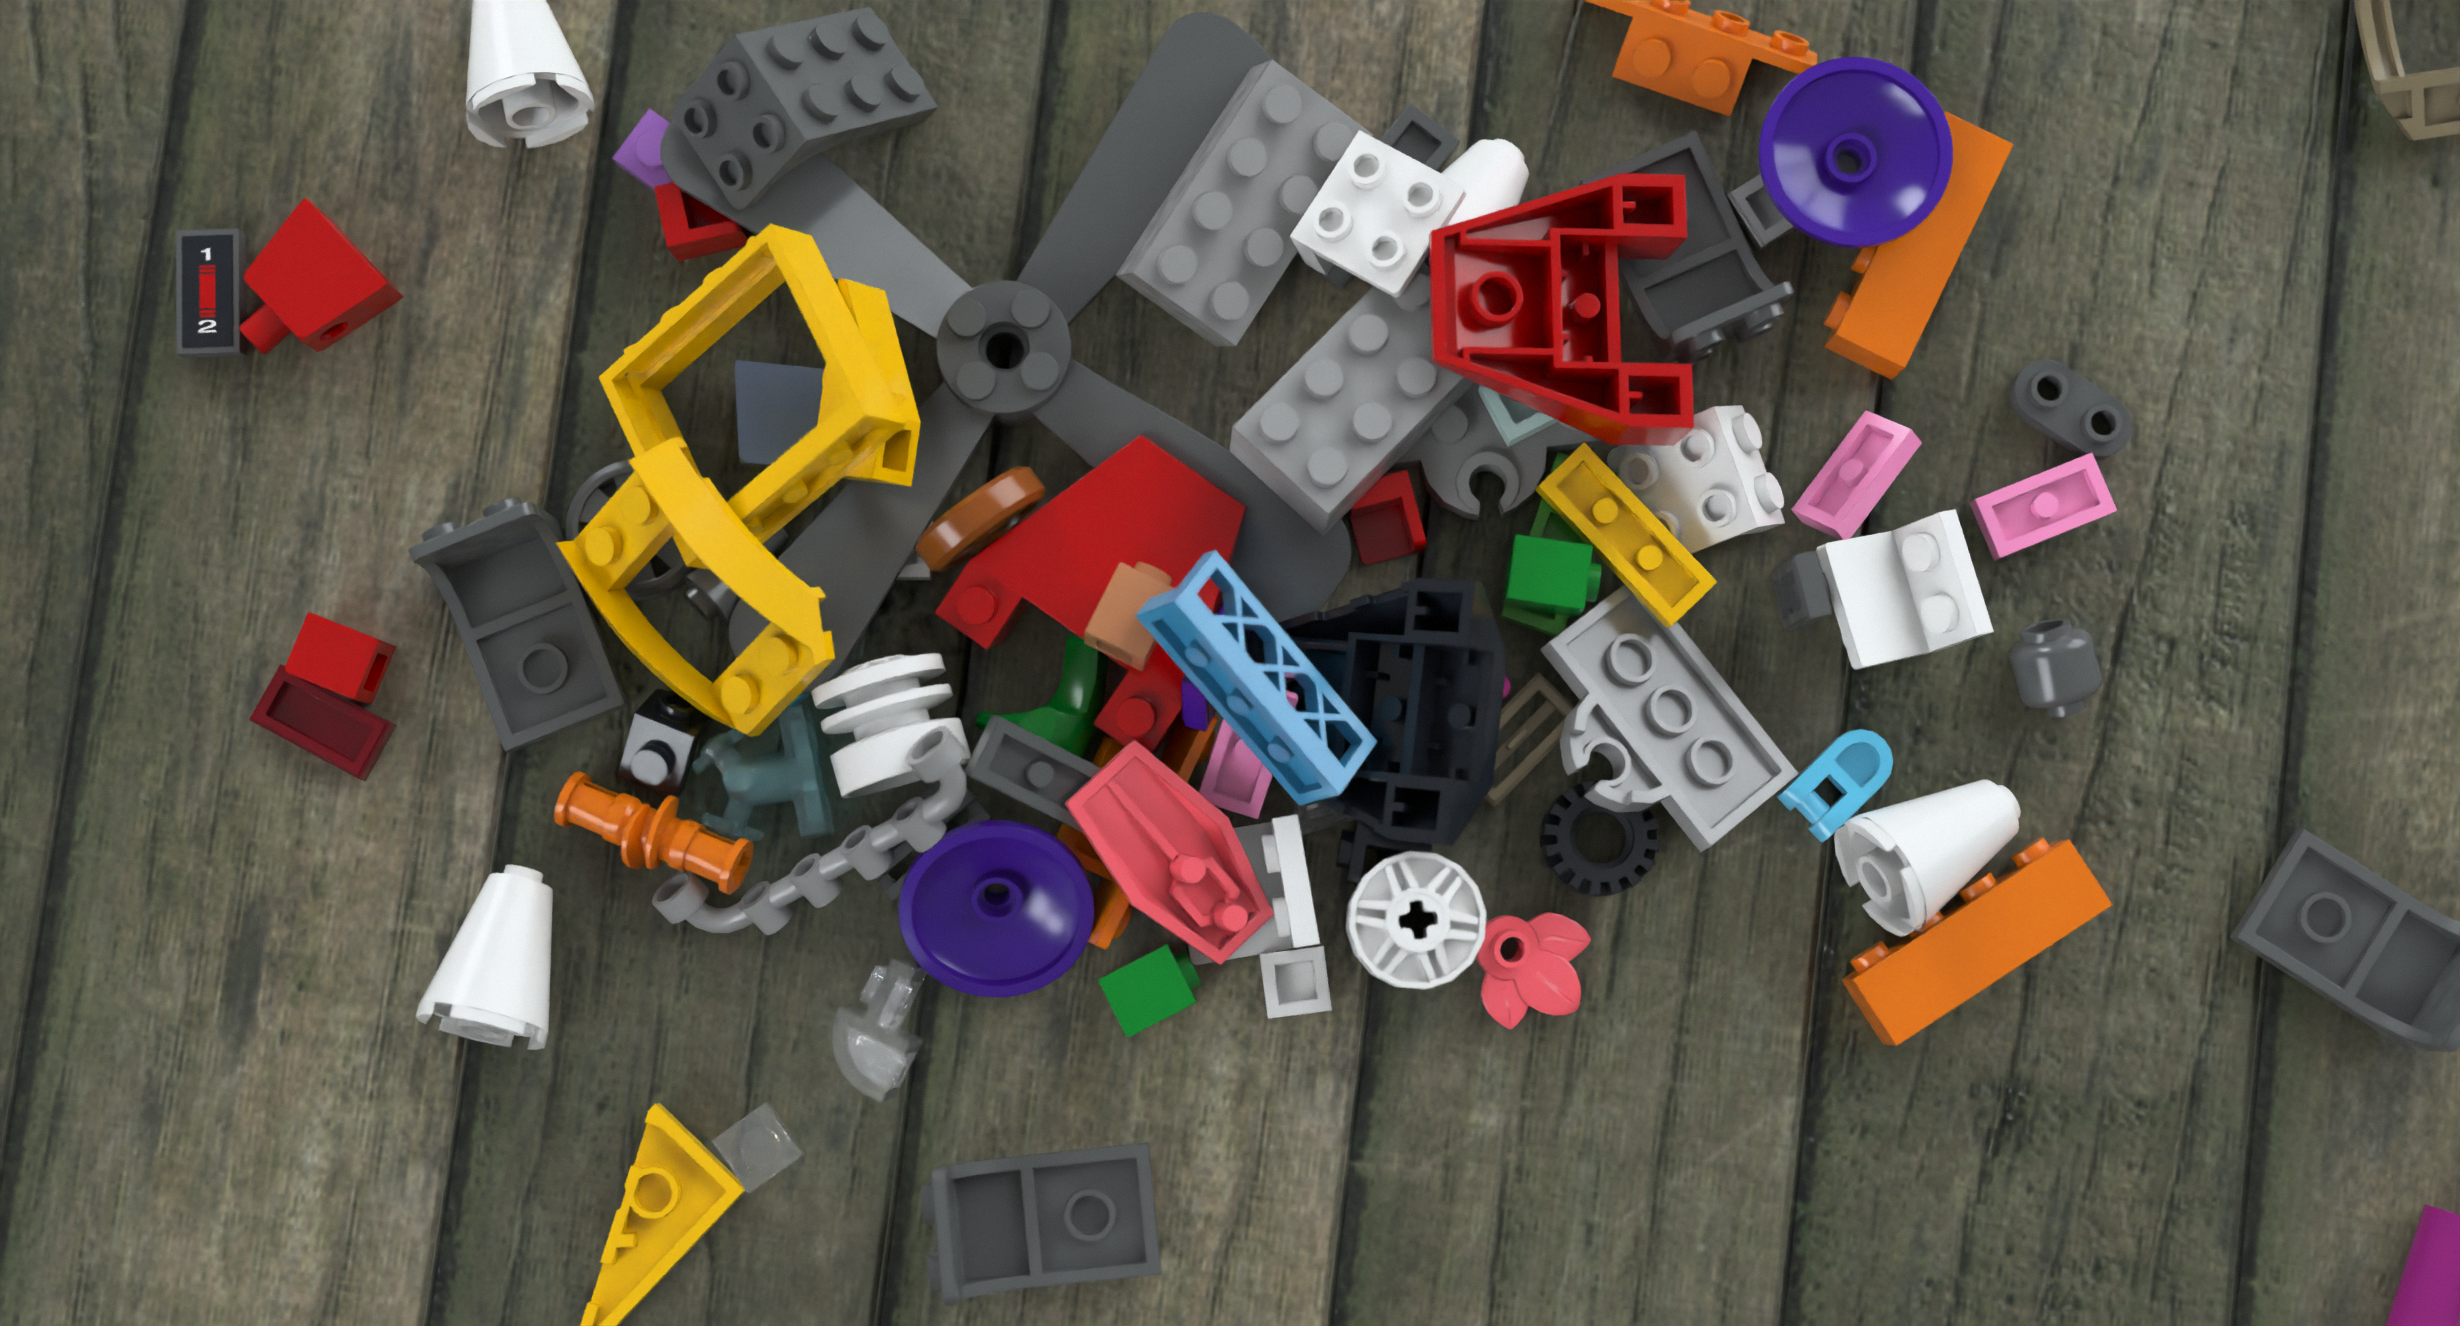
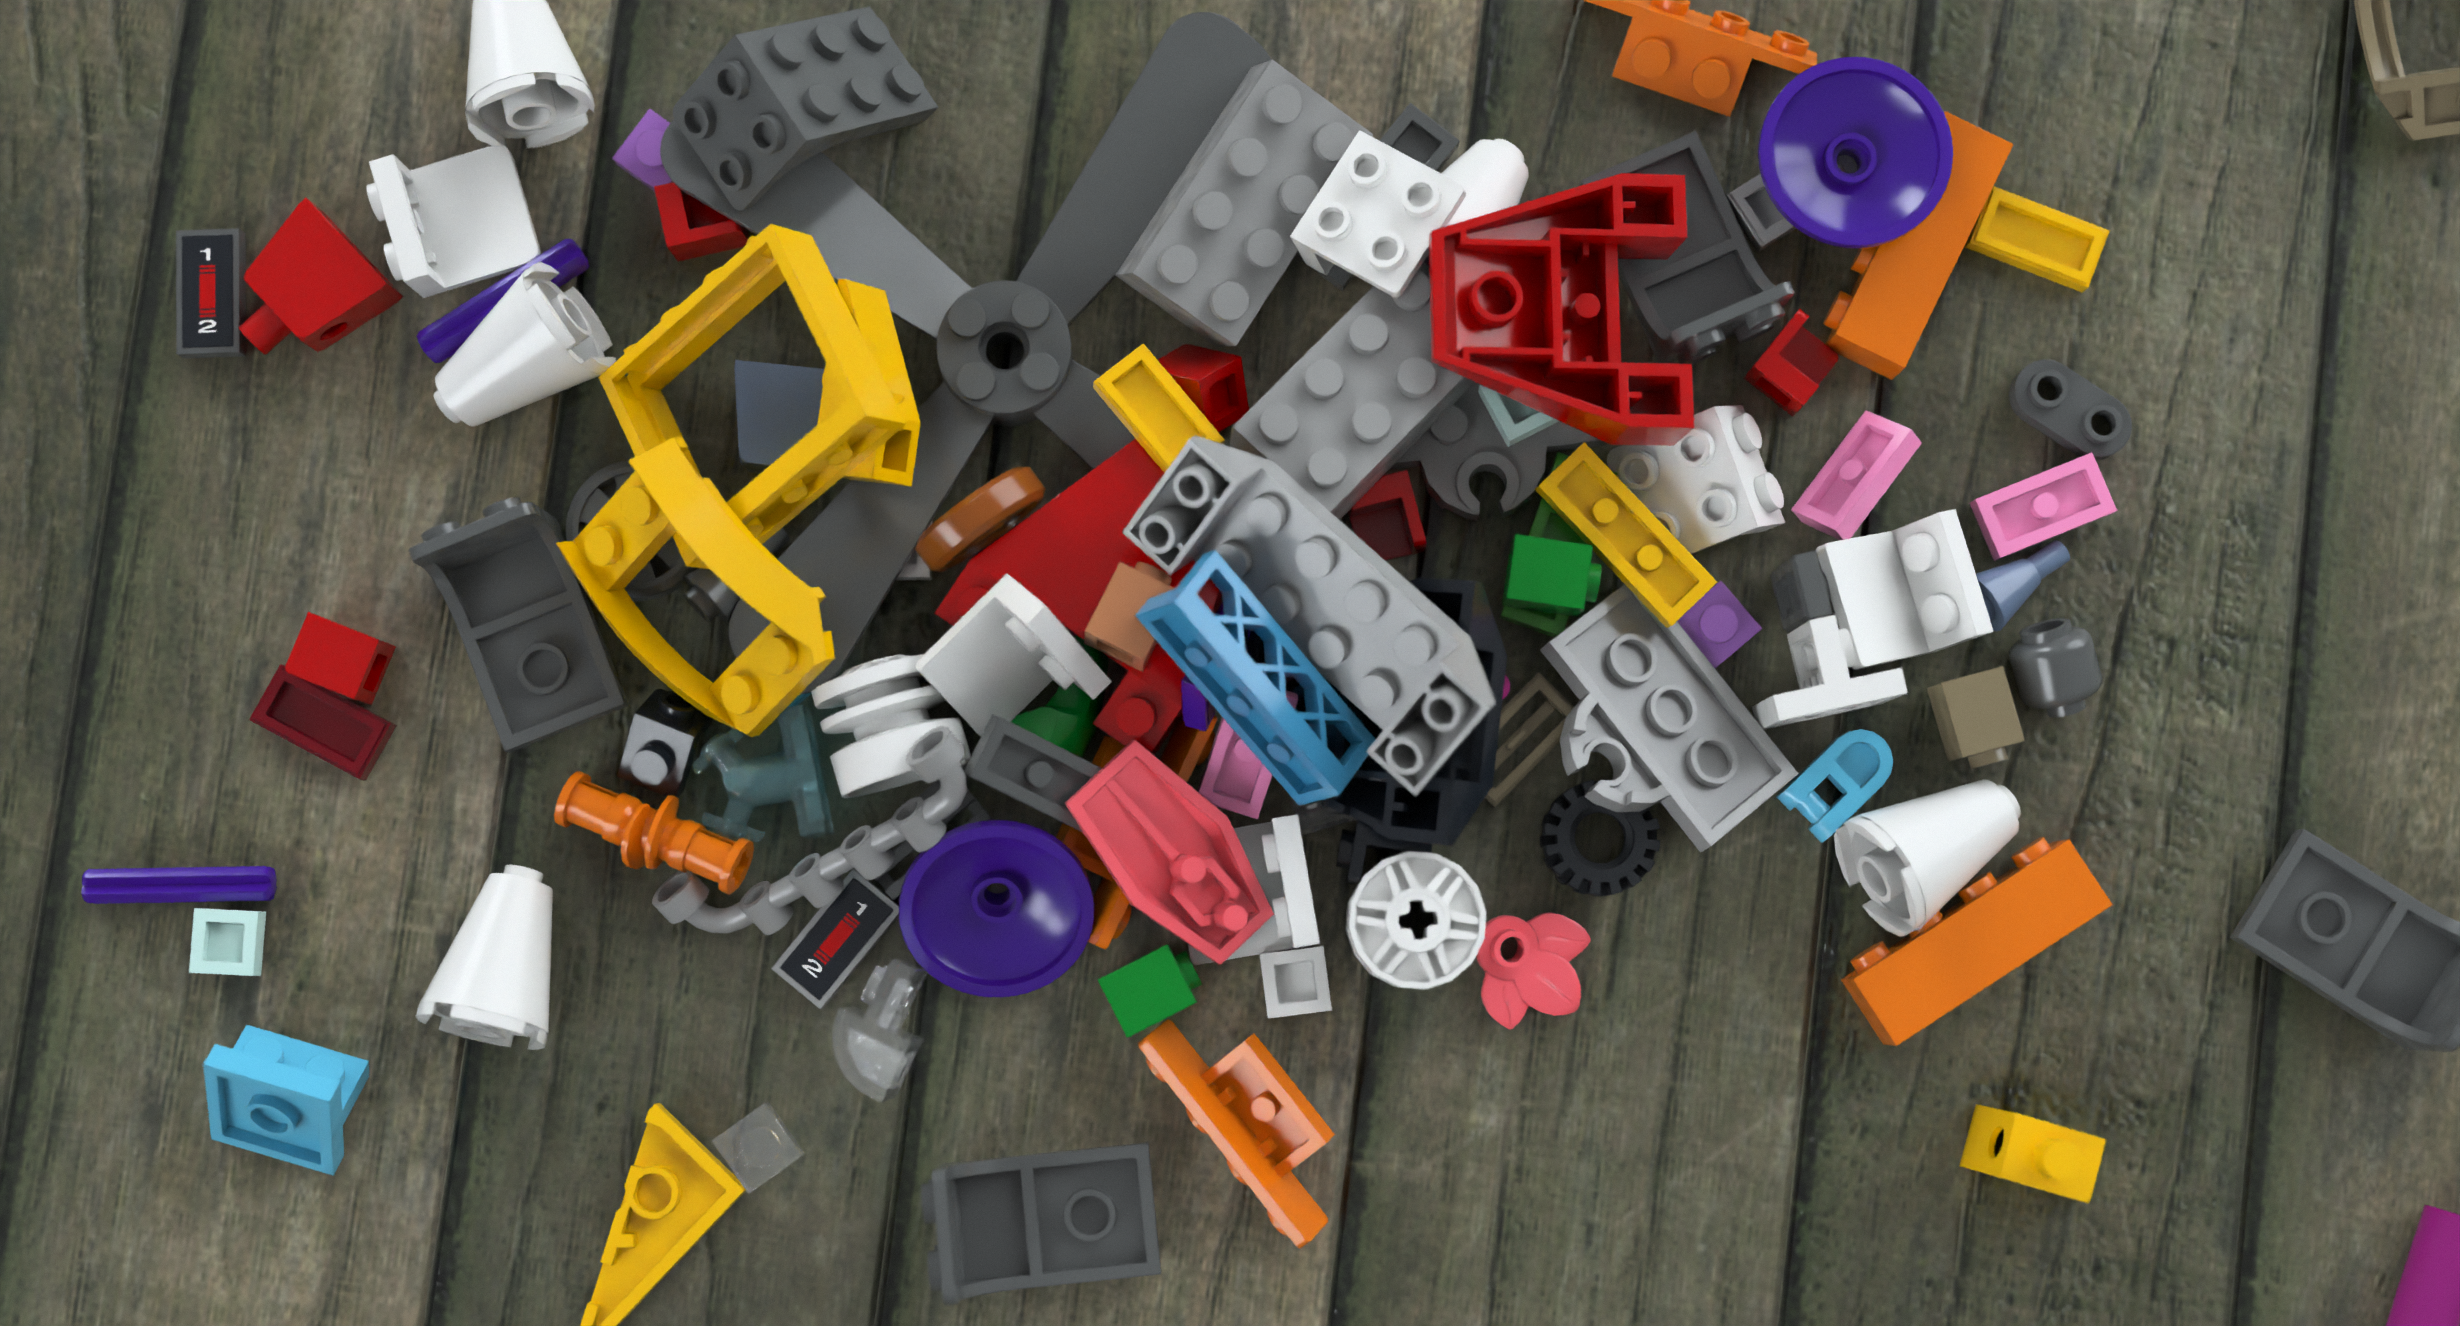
none -> dark purple axle [81,866,277,904]
none -> light aqua plate [189,908,266,976]
none -> medium azure bracket [203,1025,370,1176]
none -> white bracket [366,145,541,298]
none -> dark purple axle [416,238,589,363]
none -> white cone [434,262,616,427]
none -> tile [771,869,899,1009]
none -> white bracket [915,574,1112,737]
none -> yellow tile [1093,343,1225,473]
none -> light grey slope [1122,435,1496,796]
none -> orange bracket [1138,1019,1335,1248]
none -> red panel [1157,344,1249,432]
none -> medium lavender plate [1677,581,1762,668]
none -> red panel [1744,309,1839,417]
none -> white bracket [1752,615,1908,730]
none -> dark tan brick [1927,666,2025,769]
none -> yellow torso [1959,1104,2106,1203]
none -> yellow tile [1965,186,2110,293]
none -> sand blue cone [1976,540,2070,631]

